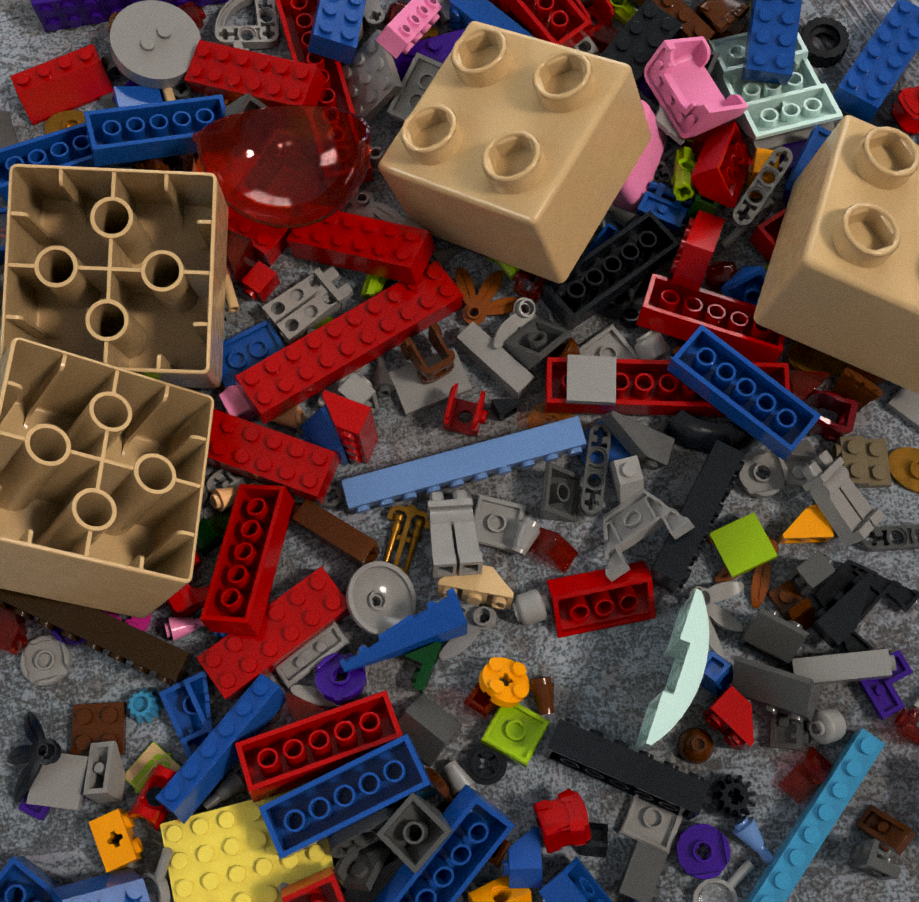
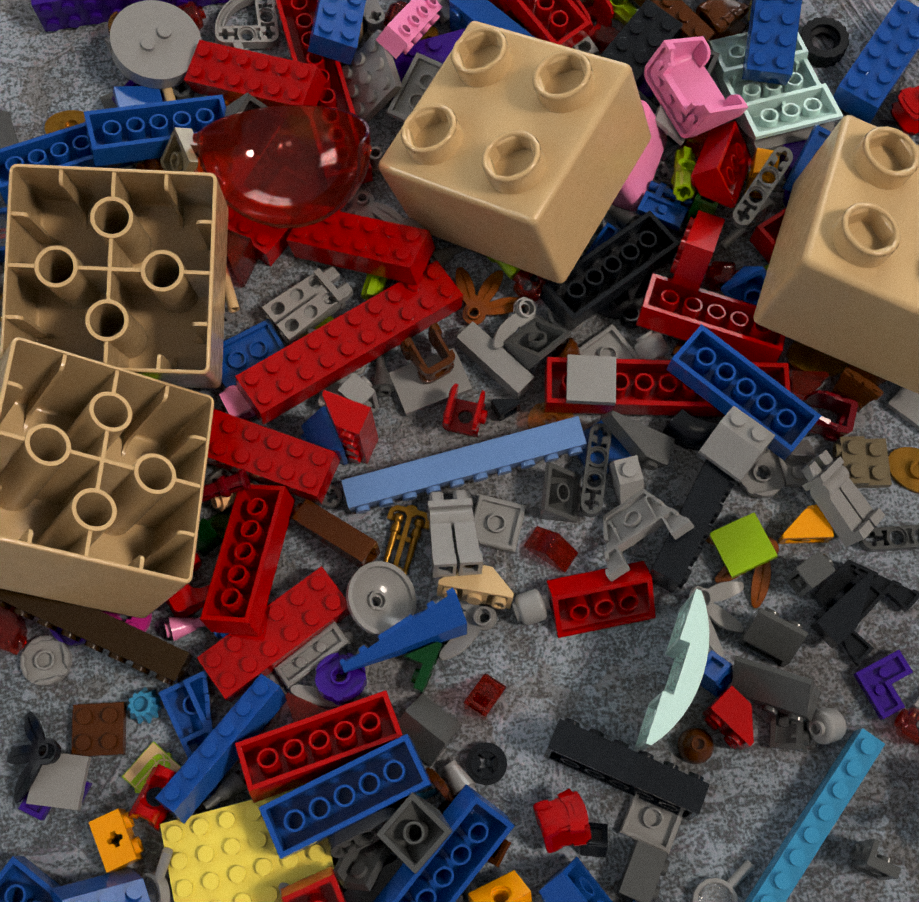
red slope [10,44,113,126] -> none
light grey slope [83,741,126,803] -> none
dark grey wheel [102,52,124,79] -> none
red brick [241,261,280,303] -> none
light nougat cone [270,406,305,430] -> none
light orange plate [479,657,530,708] -> none
lime tile [480,703,550,768] -> none
blue slope [503,827,542,888] -> none
light grey cone [511,517,541,556] -> none
reddish brown cone [529,676,554,715] -> none
dark purple plate [675,824,730,879] -> none
black gear [711,774,756,820] -> none
medium blue cone [732,816,774,864] -> none
reddish brown slope [766,580,816,630] -> none
clear red slope [778,747,833,804] -> none
light grey brick [792,649,896,685] -> none
reddish brown slope [855,804,916,855] -> none
none -> dark tan plate [160,127,199,172]
none -> dark red pin [202,469,251,502]
none -> light grey slope [698,406,775,483]

